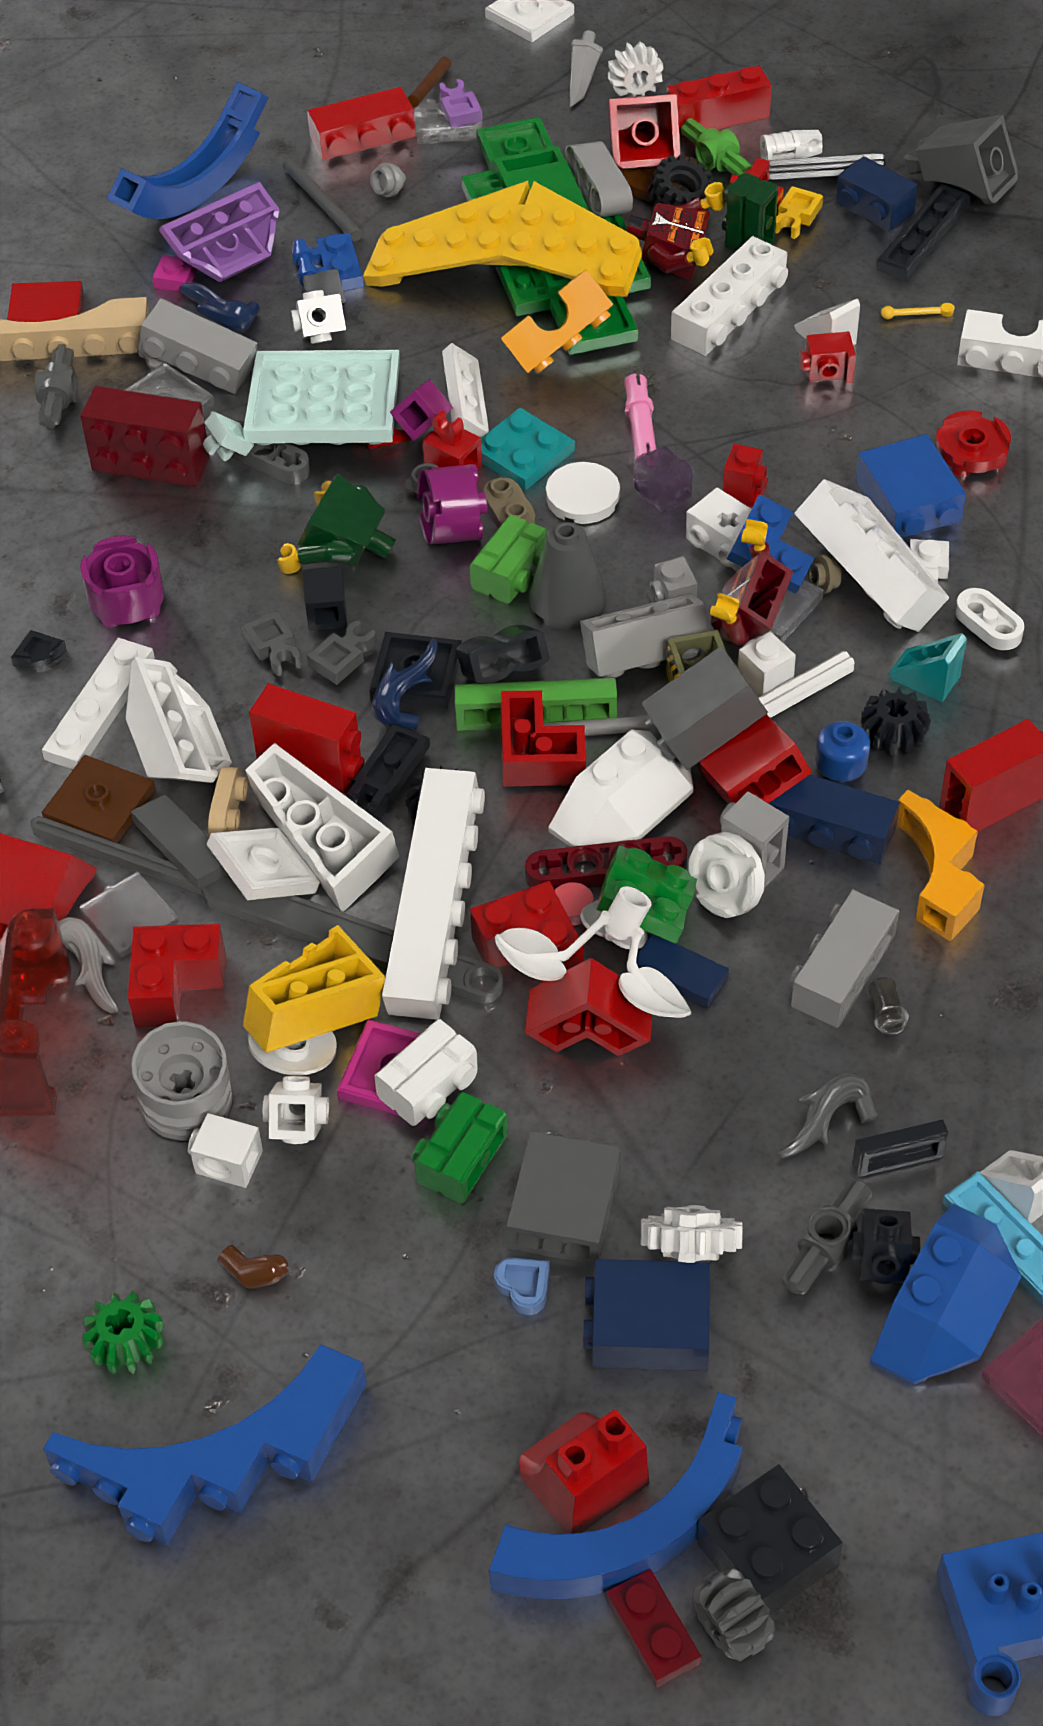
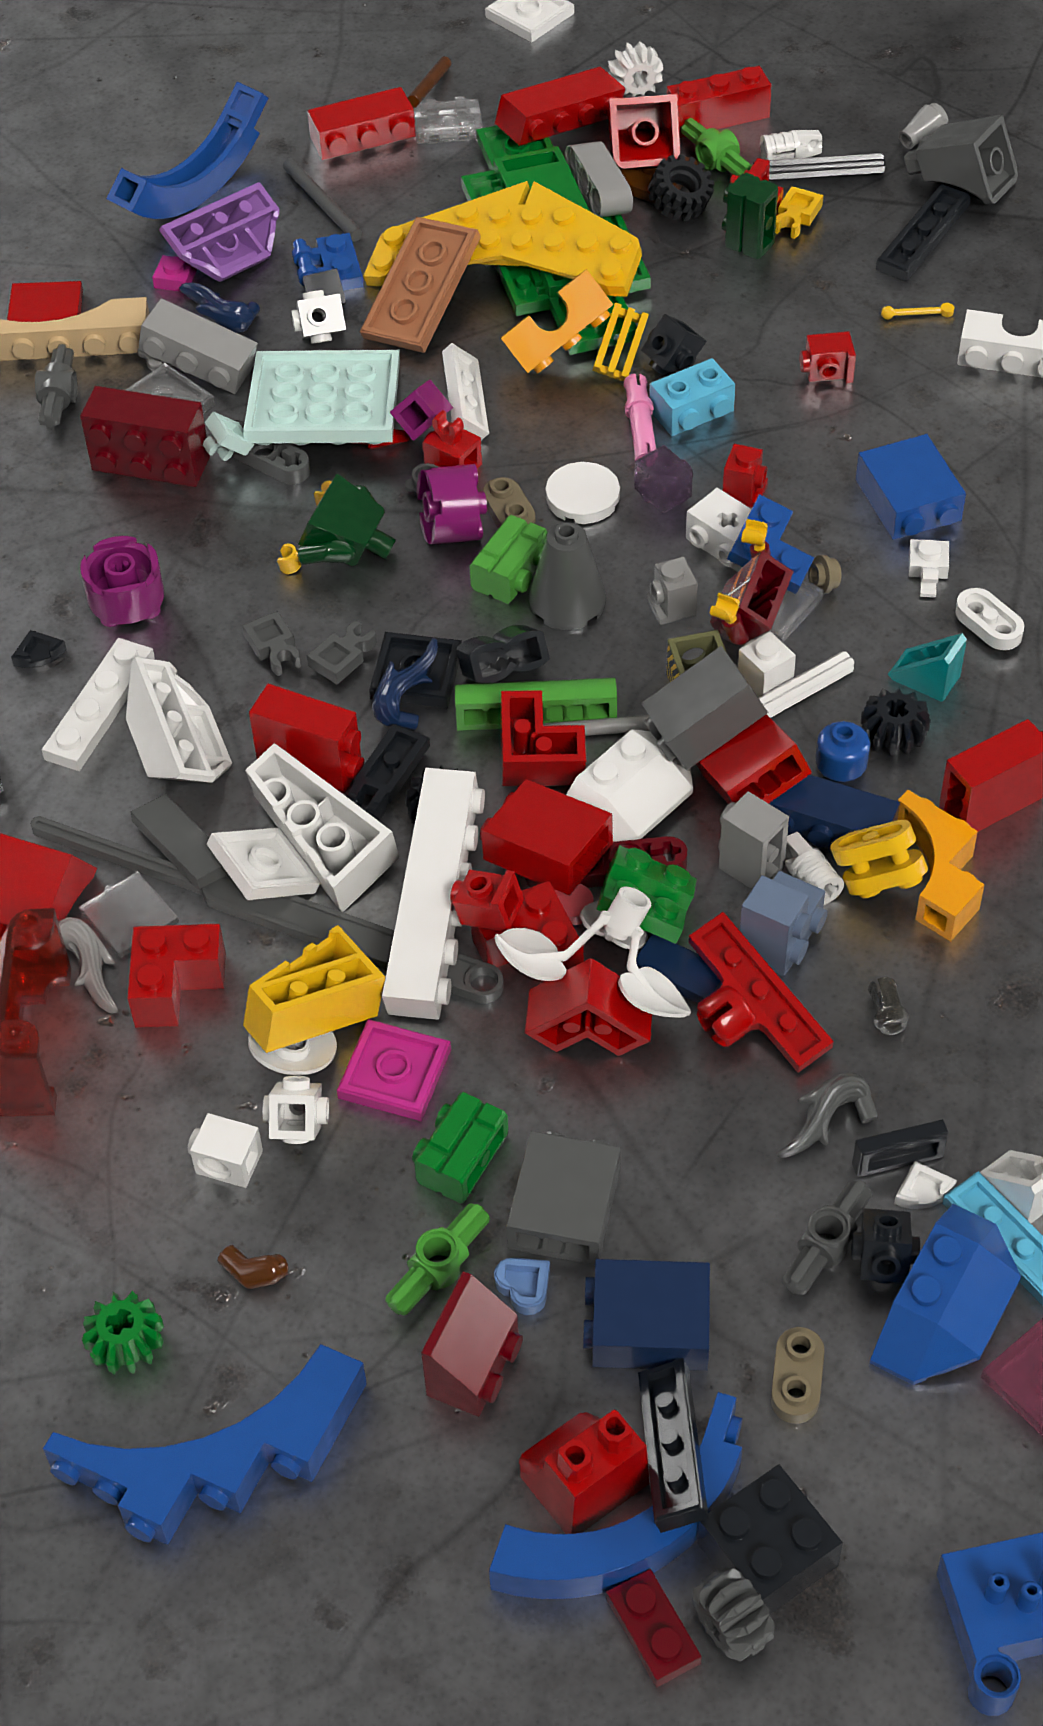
reddish brown plate [41,754,156,843] -> none
light grey wheel [131,1021,233,1141] -> none
tan plate [208,766,248,837] -> none
black brick [303,566,348,631] -> none
light grey plate [371,162,406,197] -> none
white brick [374,1019,478,1126] -> none
medium lavender plate [439,79,482,128] -> none
teal plate [481,407,575,491] -> none
light grey bar [570,30,603,107] -> none
light grey brick [580,593,708,678] -> none
torso [626,182,726,281] -> none
white gear [641,1205,743,1263] -> none
white brick [671,236,788,356] -> none
white tile [688,832,765,918] -> none
light grey brick [788,890,899,1028] -> none
white slope [794,299,860,345] -> none
white wedge [794,479,949,632] -> none
dark blue brick [836,156,918,232] -> none
red plate [935,410,1011,476] -> none
none -> nougat tile [360,216,481,353]
none -> bright green axle [385,1203,490,1316]
none -> dark red slope [421,1271,523,1417]
none -> red brick [450,869,524,932]
none -> red brick [480,779,613,896]
none -> red brick [495,66,626,146]
none -> yellow tile [592,302,649,382]
none -> black tile [638,1358,709,1533]
none -> black brick [641,314,707,376]
none -> medium azure brick [649,358,735,437]
none -> red plate [688,912,834,1073]
none -> sand blue brick [740,871,828,977]
none -> dark tan plate [771,1327,825,1424]
none -> white hinge [785,832,844,905]
none -> yellow brick [830,820,928,898]
none -> white tile [894,1161,957,1209]
none -> light grey cone [899,103,948,149]

